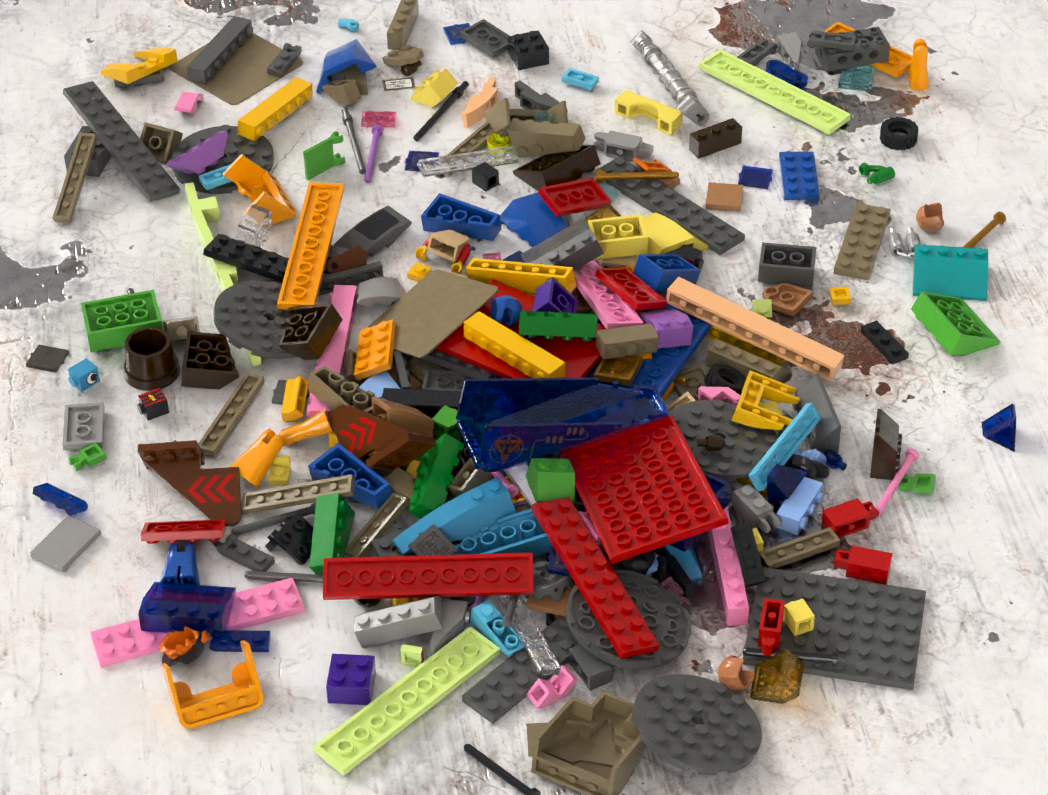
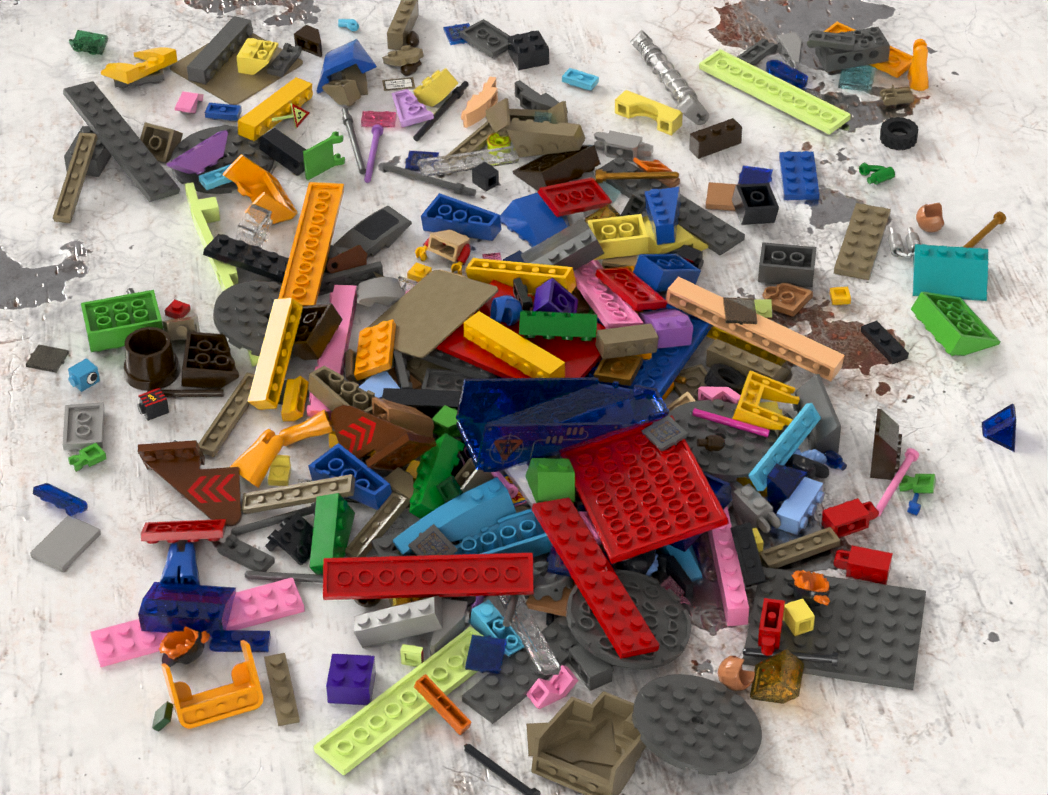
none -> clear green bracket [68,30,109,55]
none -> dark brown bar [147,389,224,397]
none -> dark green tile [152,701,174,731]
none -> red plate [165,299,191,319]
none -> blue plate [205,103,242,121]
none -> light yellow slope [237,38,279,75]
none -> yellow brick [248,297,303,410]
none -> black brick [259,128,306,176]
none -> dark tan plate [264,653,300,726]
none -> piece [272,103,310,128]
none -> dark brown slope [294,25,322,58]
none -> dark grey bar [382,163,476,196]
none -> lavender wing [392,89,434,127]
none -> clear slope [398,276,418,291]
none -> dark brown cylinder [406,31,419,47]
none -> orange piece [414,674,472,735]
none -> dark green tile [436,476,463,503]
none -> clear blue piece [465,635,507,674]
none -> pearl dark grey plate [513,278,533,311]
none -> pearl dark grey tile [620,195,646,216]
none -> dark grey piece [641,415,689,452]
none -> blue wedge [645,187,681,245]
none -> dark pink bar [692,408,770,437]
none -> clear smoke piece [723,297,757,325]
none -> black brick [732,183,779,225]
none -> orange hair [788,570,830,608]
none -> dark tan arm [880,85,914,108]
none -> blue hand [907,493,921,516]

